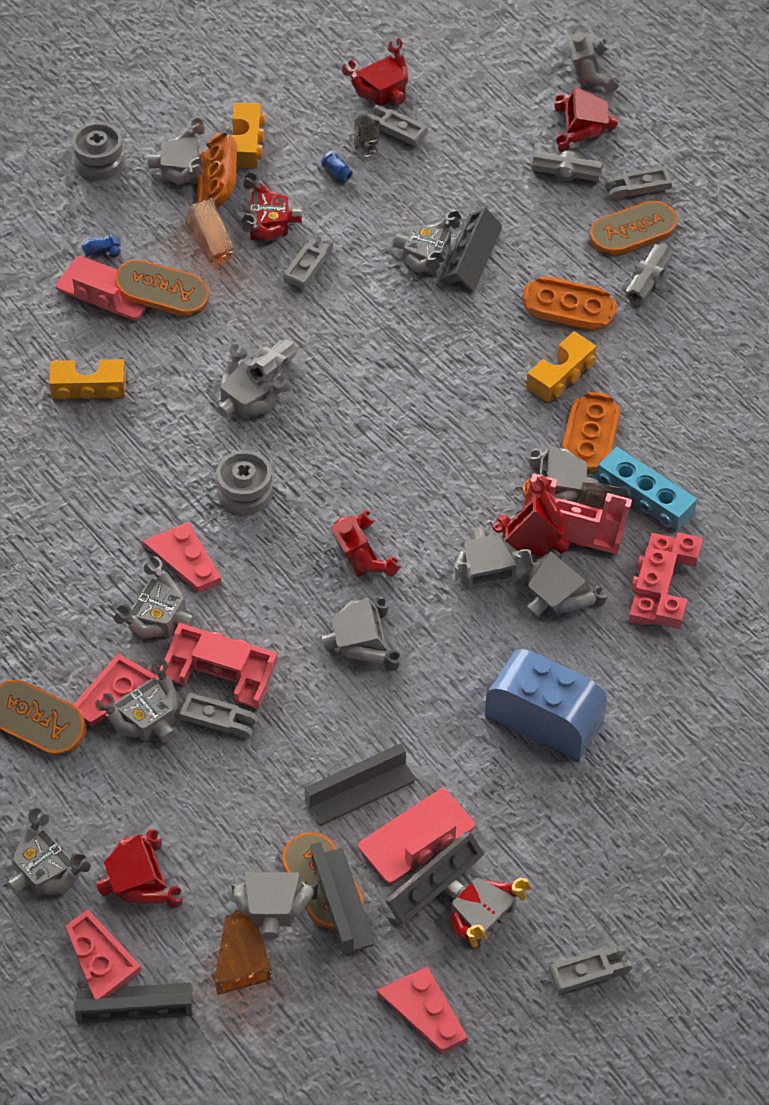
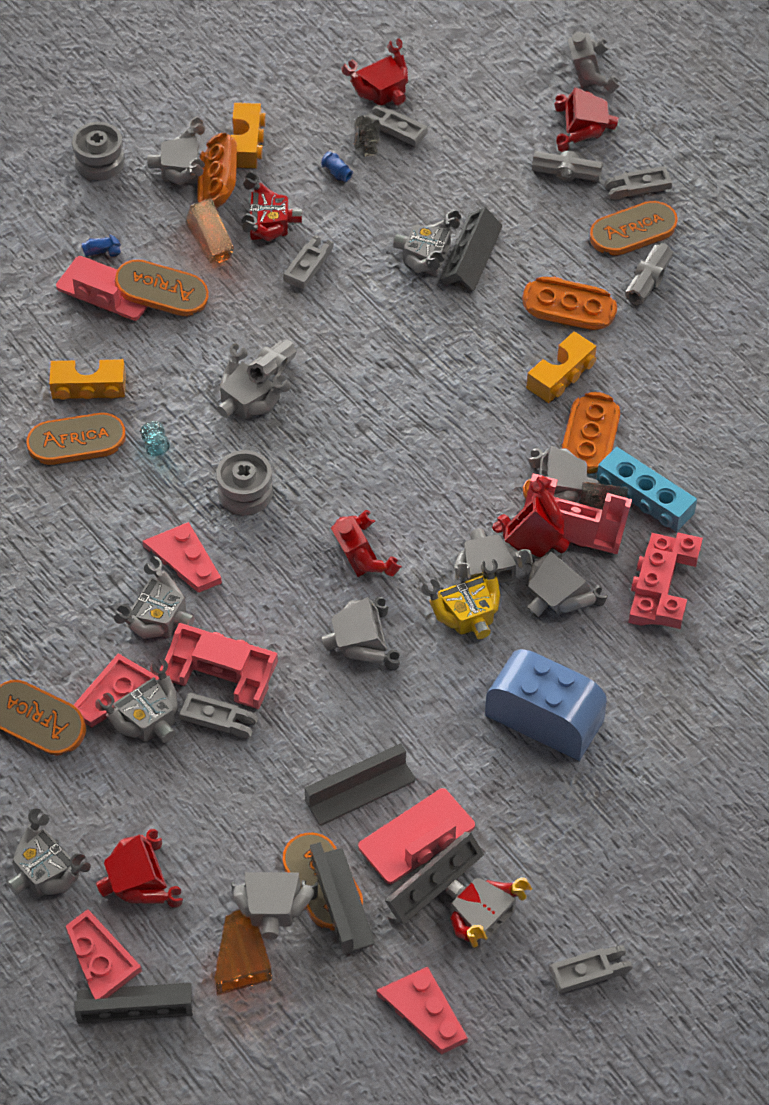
none -> dark tan tile [26,413,126,465]
none -> clear light blue wheel [140,421,170,456]
none -> yellow torso [421,559,500,639]

